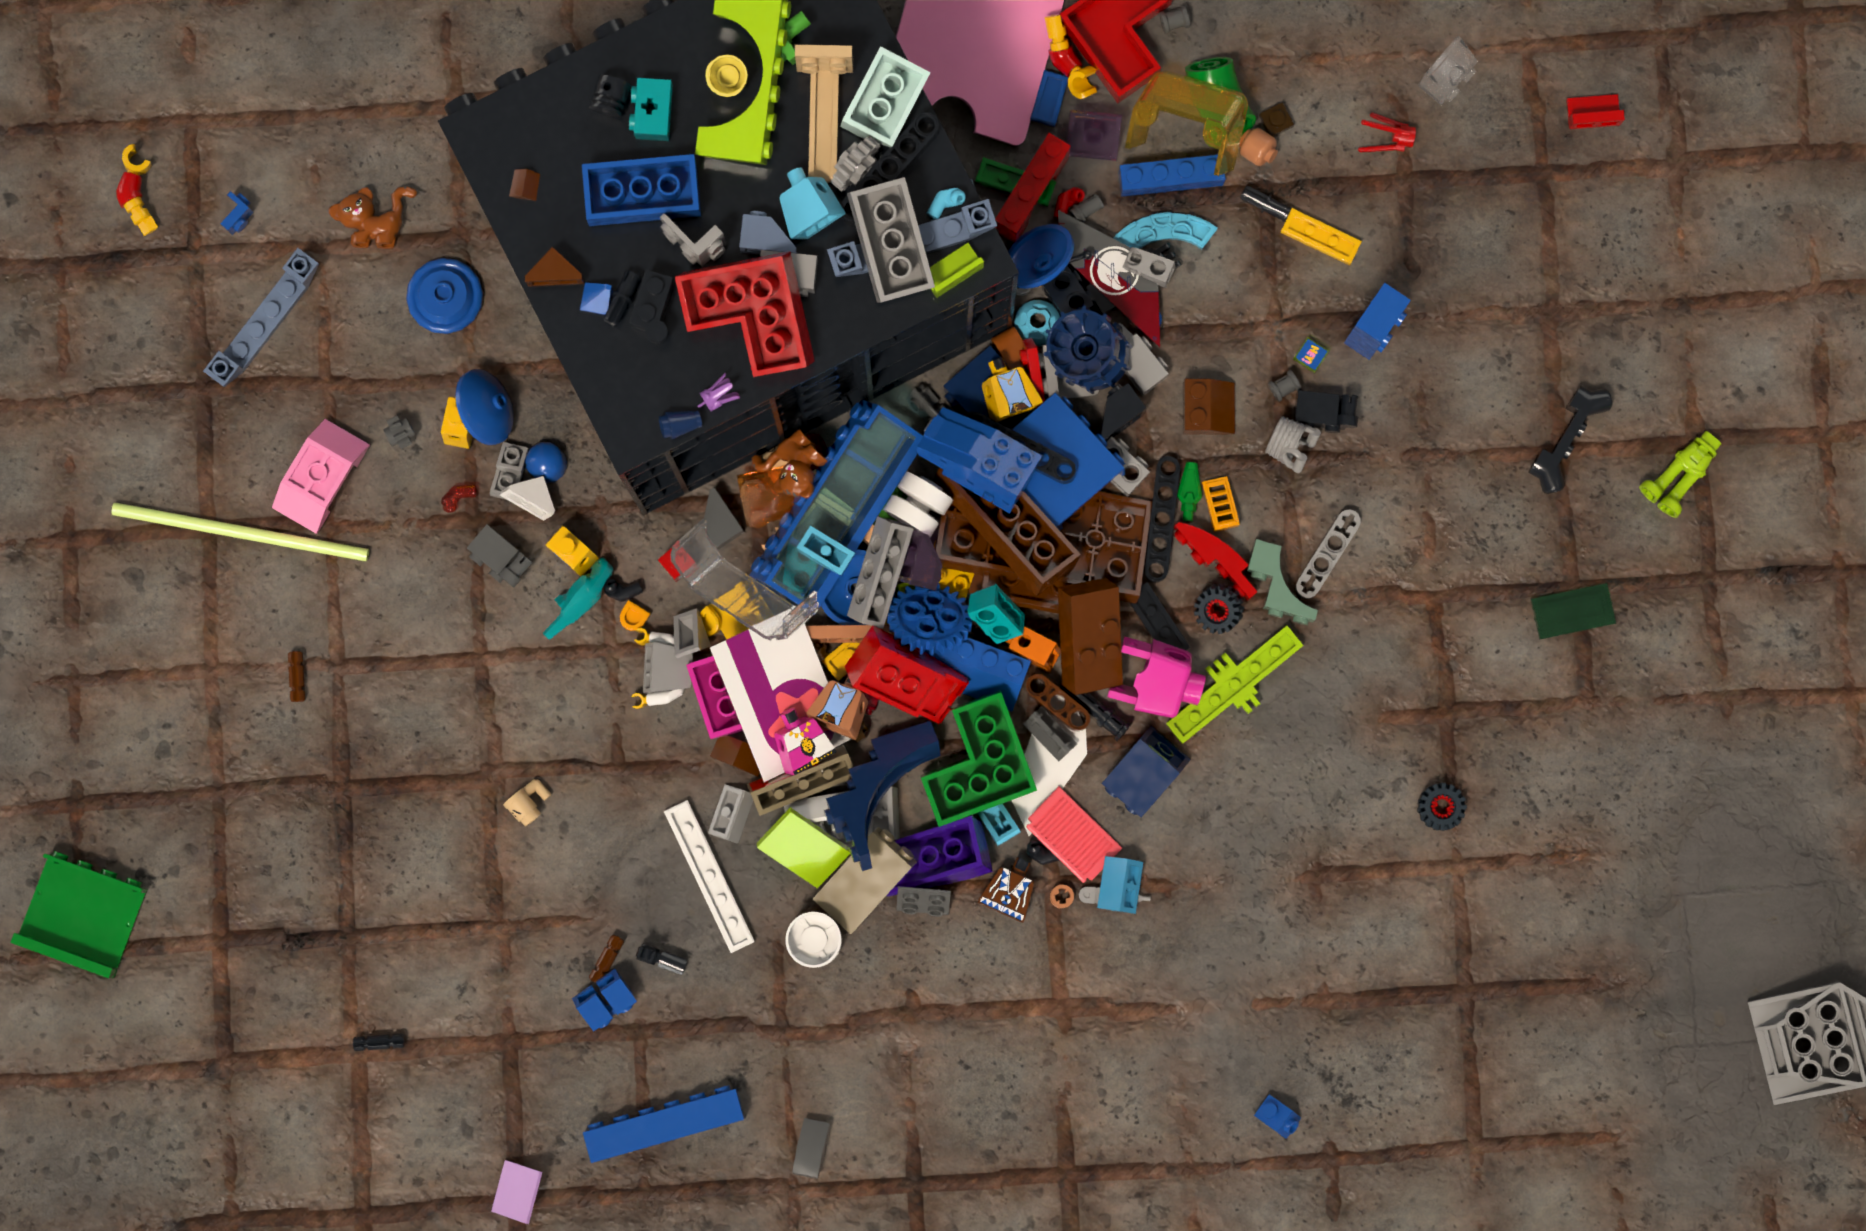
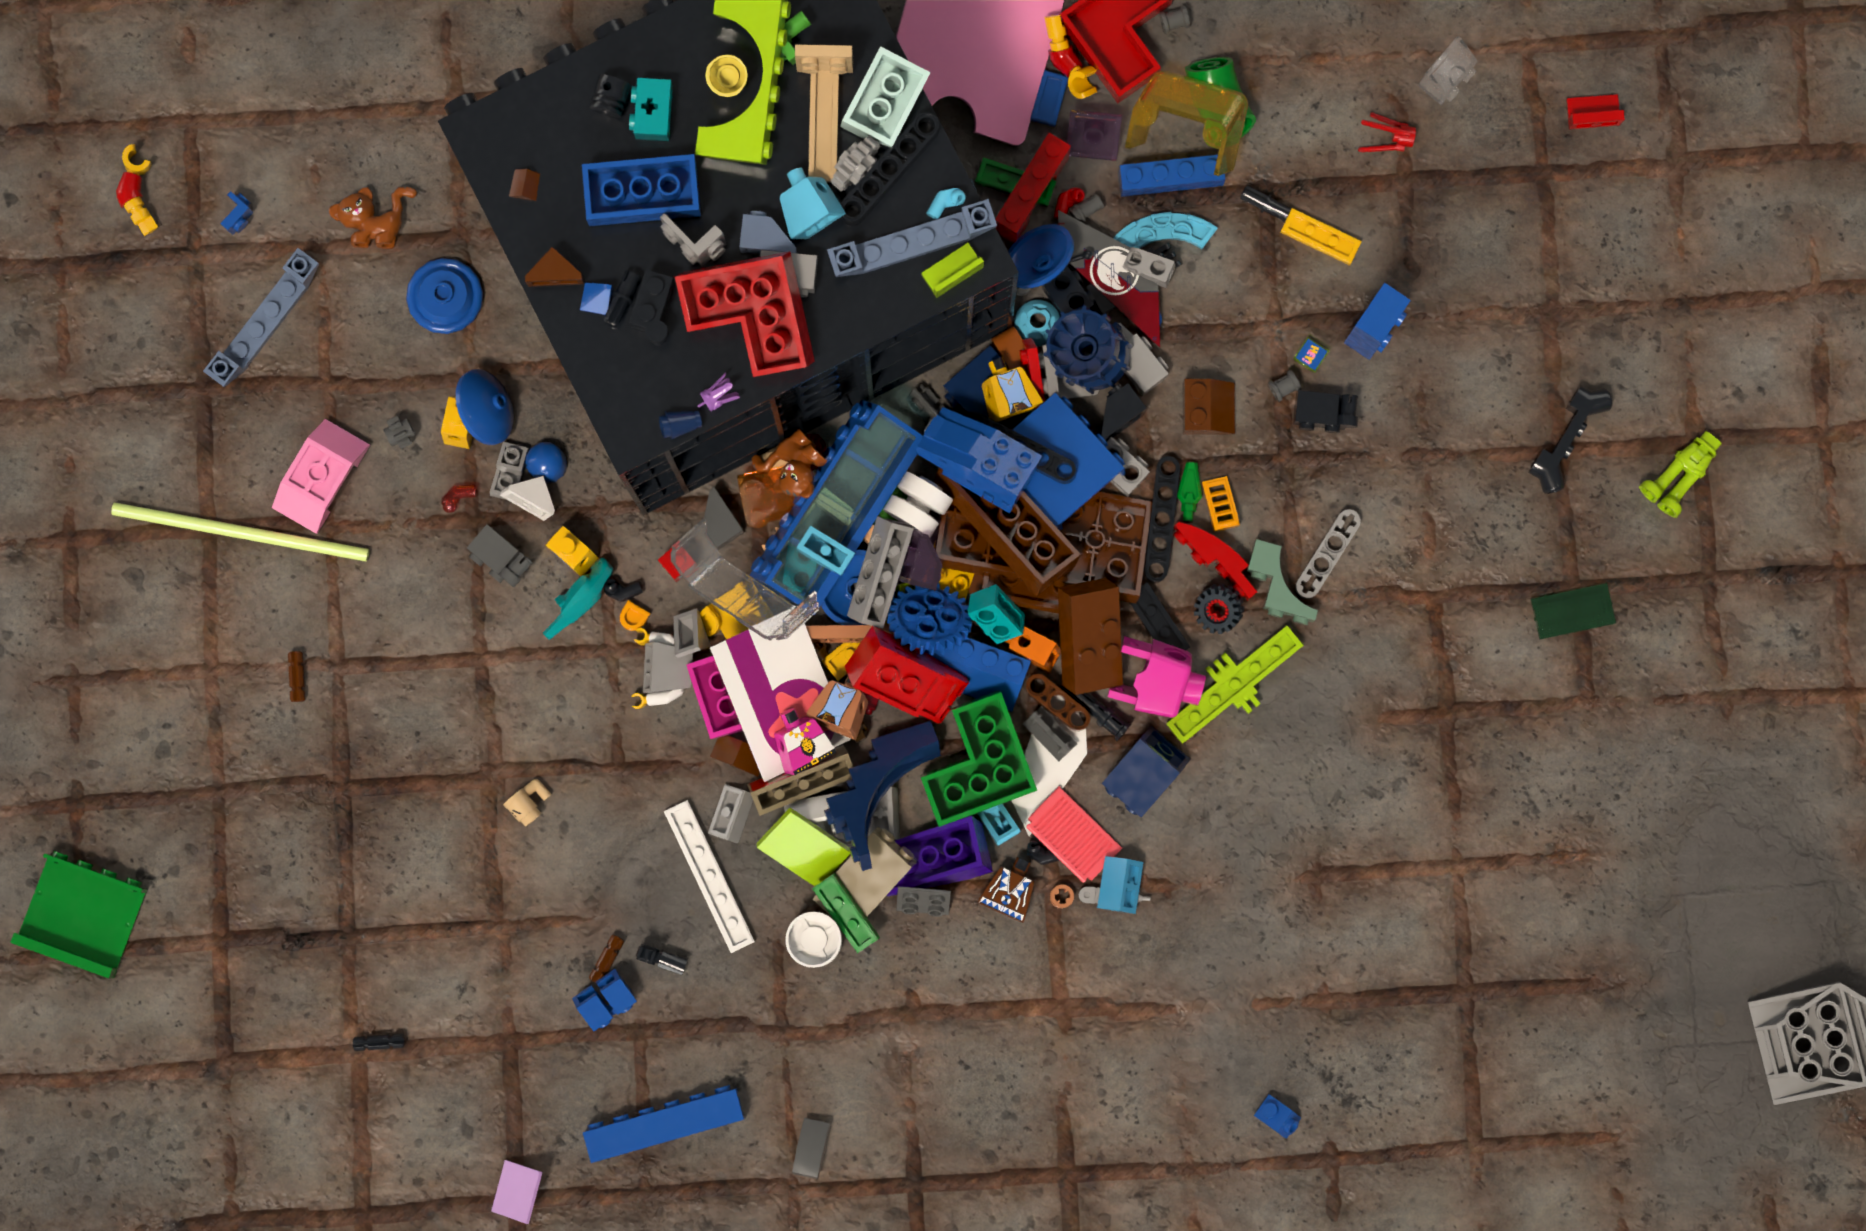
light grey brick [847,177,935,303] -> none
nougat head [1238,128,1278,166] -> none
dark brown plate [1259,102,1294,137] -> none
light grey piece [1265,416,1321,473] -> none
black bush [1417,783,1467,831] -> none
none -> green tile [812,873,880,953]

